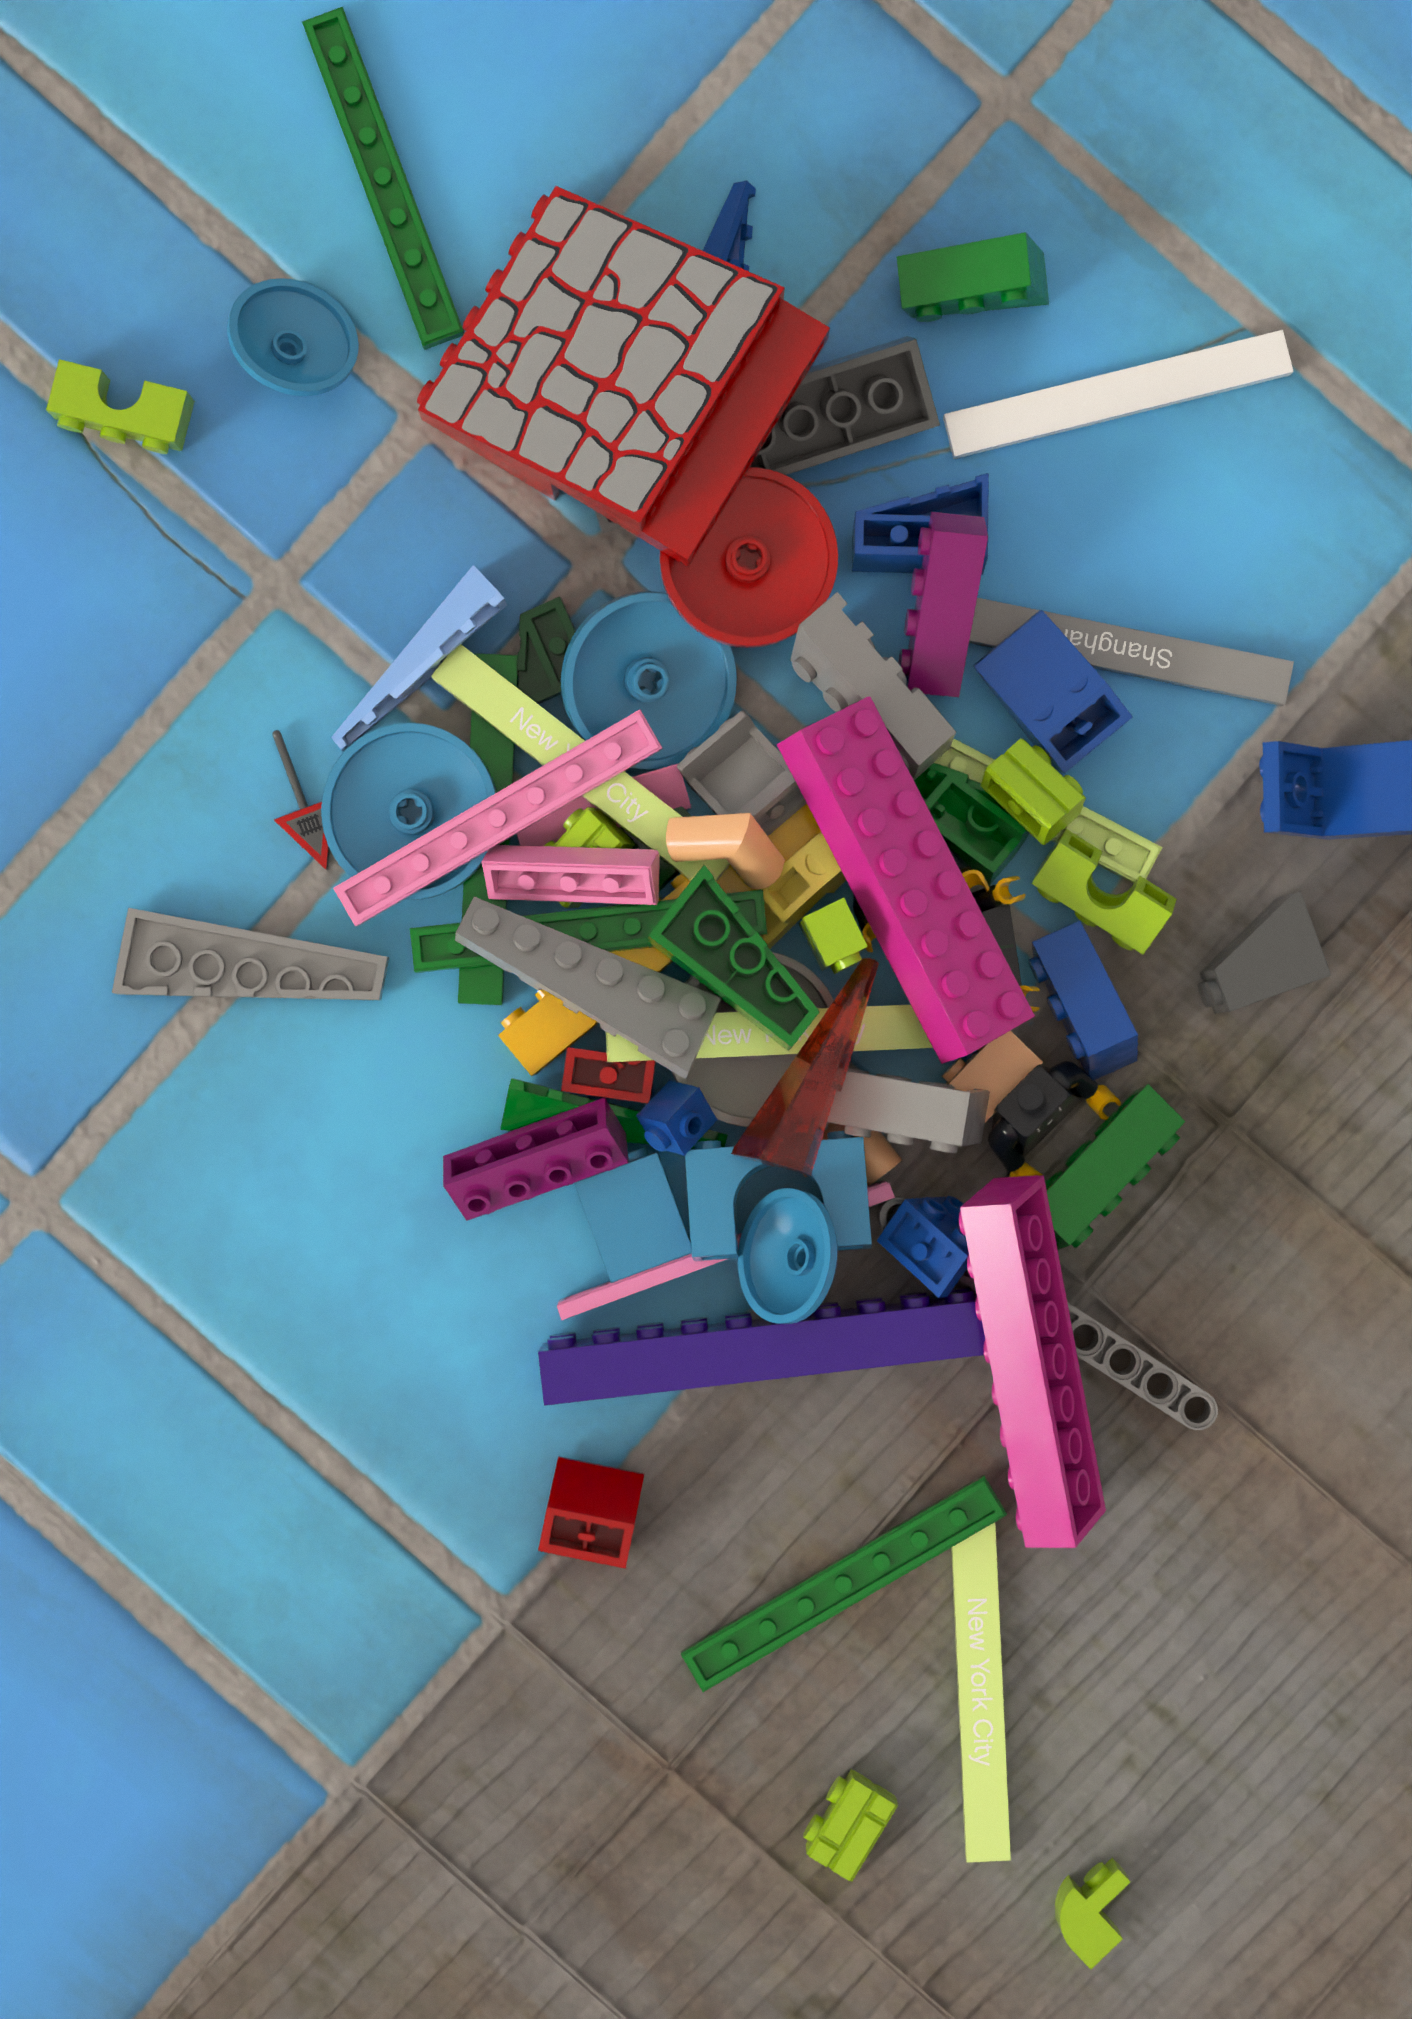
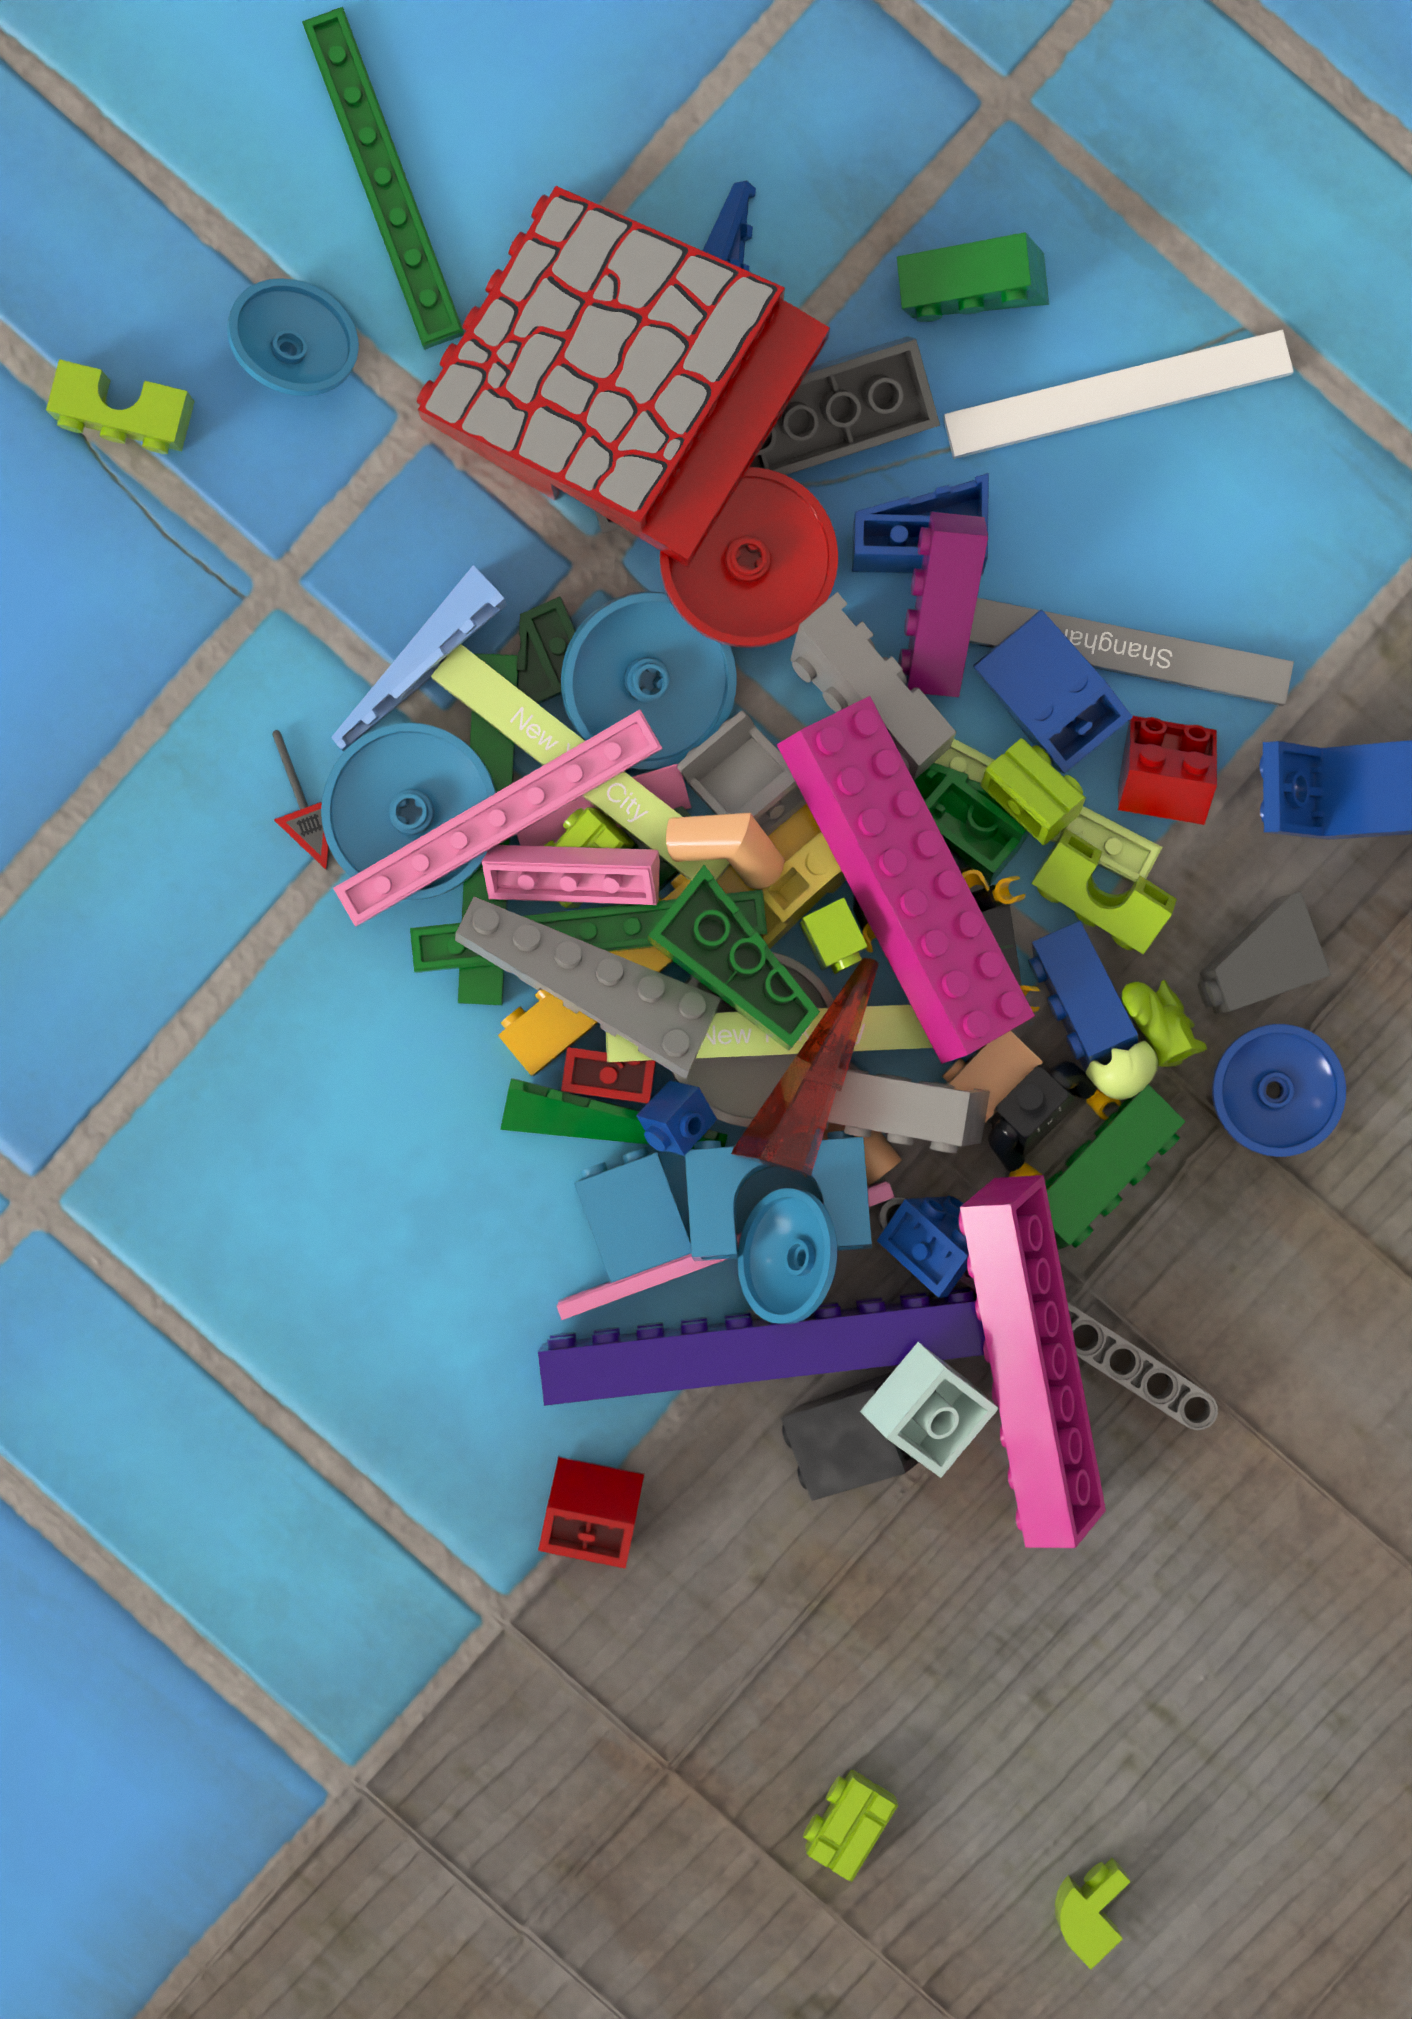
light grey wing [112,908,389,1000] -> none
magenta brick [443,1097,628,1221] -> none
green tile [681,1475,1007,1692] -> none
yellowish green tile [951,1522,1011,1863] -> none
none -> black slope [781,1371,919,1501]
none -> light aqua brick [860,1342,999,1478]
none -> yellowish green hair [1086,1041,1158,1100]
none -> red slope [1118,716,1217,825]
none -> lime animal [1121,980,1207,1067]
none -> blue dish [1212,1024,1346,1157]

